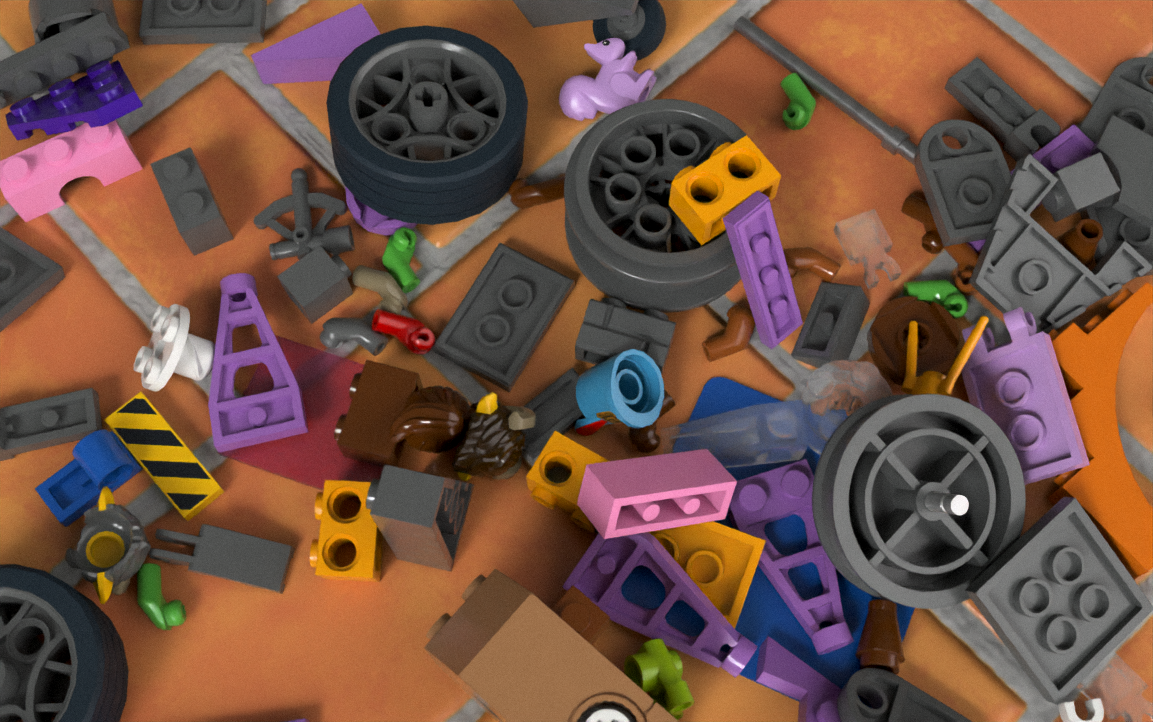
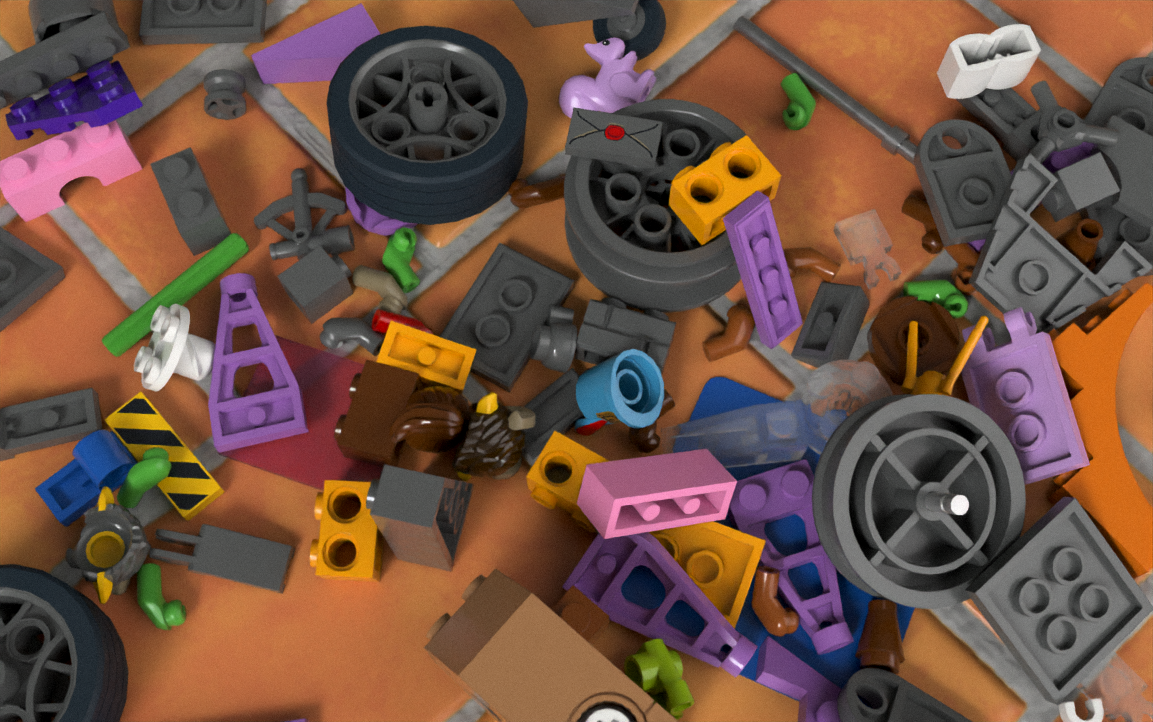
none -> bright green axle [102,233,249,357]
none -> bright green arm [117,447,172,508]
none -> dark grey wheel [203,69,246,120]
none -> light orange plate [376,321,477,394]
none -> dark grey piece [530,304,577,373]
none -> dark grey tile [565,107,663,169]
none -> dark orange arm [752,566,799,637]
none -> white brick [937,24,1041,99]
none -> dark grey piece [1028,81,1119,164]

